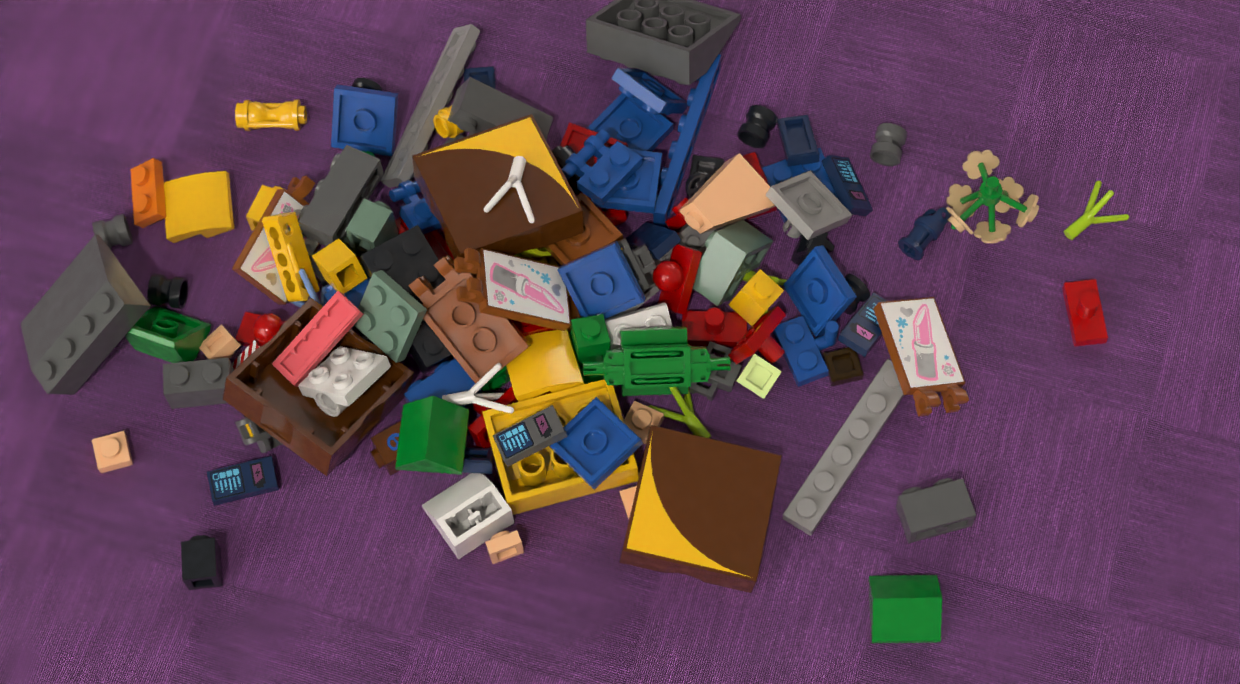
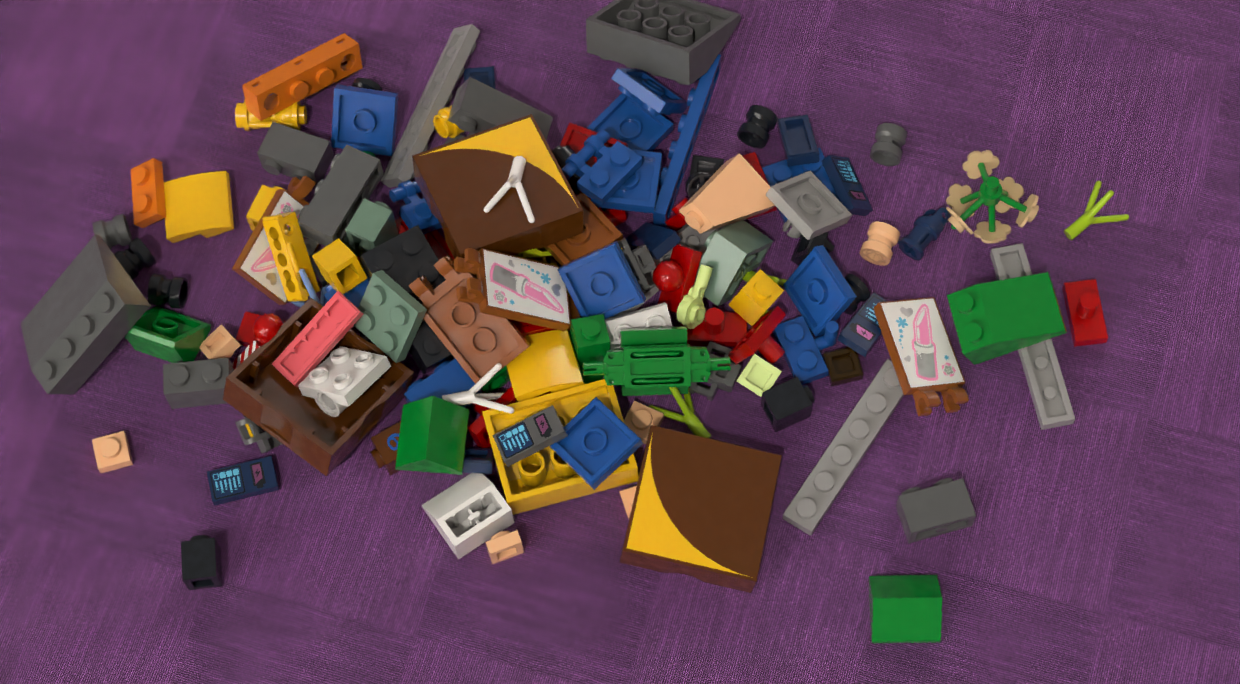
none -> black wheel [114,237,156,280]
none -> orange piece [242,33,362,121]
none -> dark grey brick [257,122,334,186]
none -> yellowish green plate [677,264,713,329]
none -> black brick [761,377,815,432]
none -> light nougat wheel [860,221,900,266]
none -> green slope [947,272,1067,365]
none -> light grey plate [990,243,1075,430]

